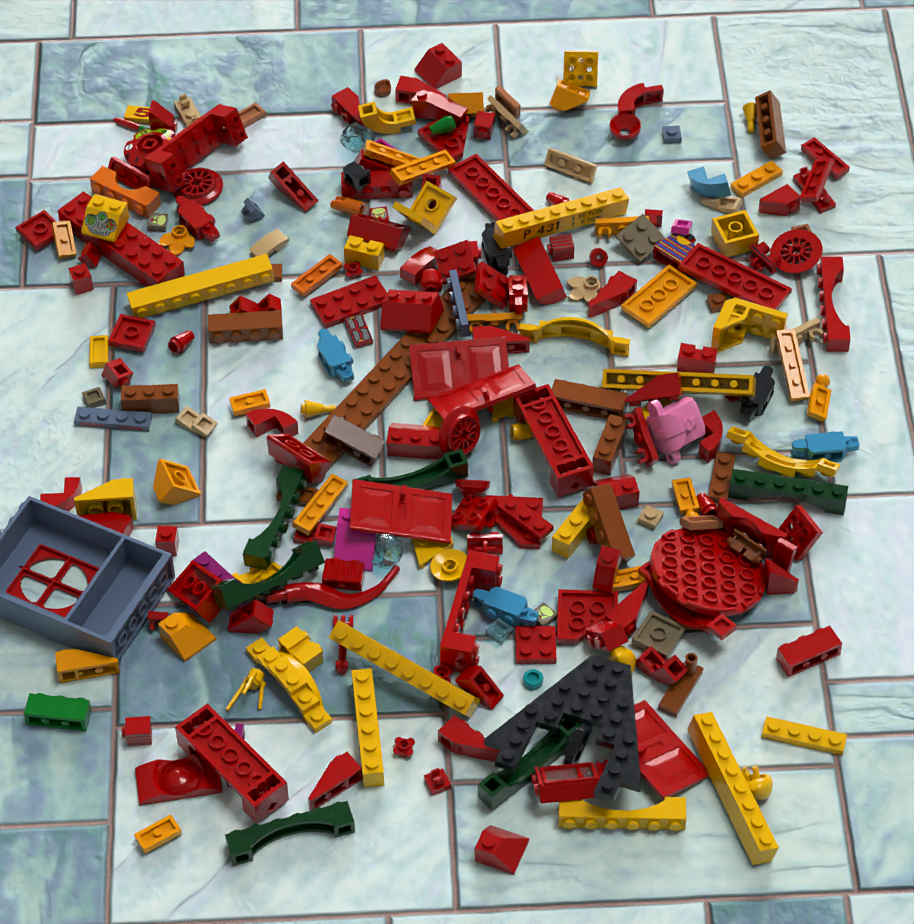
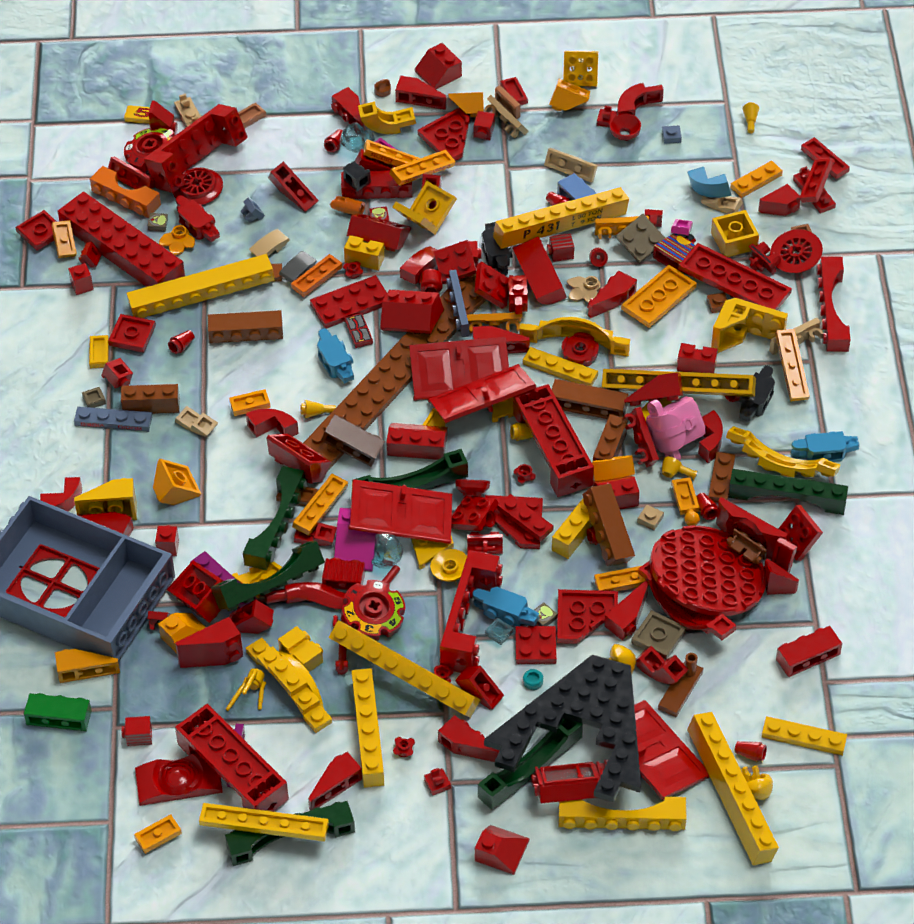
yellow slope [81,194,130,243] -> none
red piece [113,117,147,132] -> none
red brick [229,293,282,313] -> none
red slope [411,90,468,120] -> none
green cone [429,116,456,136] -> none
red piece [438,406,480,455] -> none
red plate [448,154,535,221] -> none
black plate [563,723,593,765] -> none
red brick [585,620,629,652] -> none
red slope [592,545,622,594] -> none
nougat tile [679,515,724,530] -> none
dark orange brick [755,90,786,159] -> none
light orange plate [806,374,831,422] -> none
none -> red slope [175,617,243,668]
none -> yellow plate [199,803,329,842]
none -> dark grey slope [279,251,317,283]
none -> red cone [324,129,345,152]
none -> red piece [341,580,405,640]
none -> red tile [500,77,528,105]
none -> red plate [514,464,536,484]
none -> yellow plate [523,347,598,386]
none -> medium blue brick [557,173,596,201]
none -> red plate [561,332,599,367]
none -> light orange slope [592,455,635,481]
none -> red tile [597,106,617,128]
none -> yellow bar [662,456,698,480]
none -> red cone [735,741,767,762]

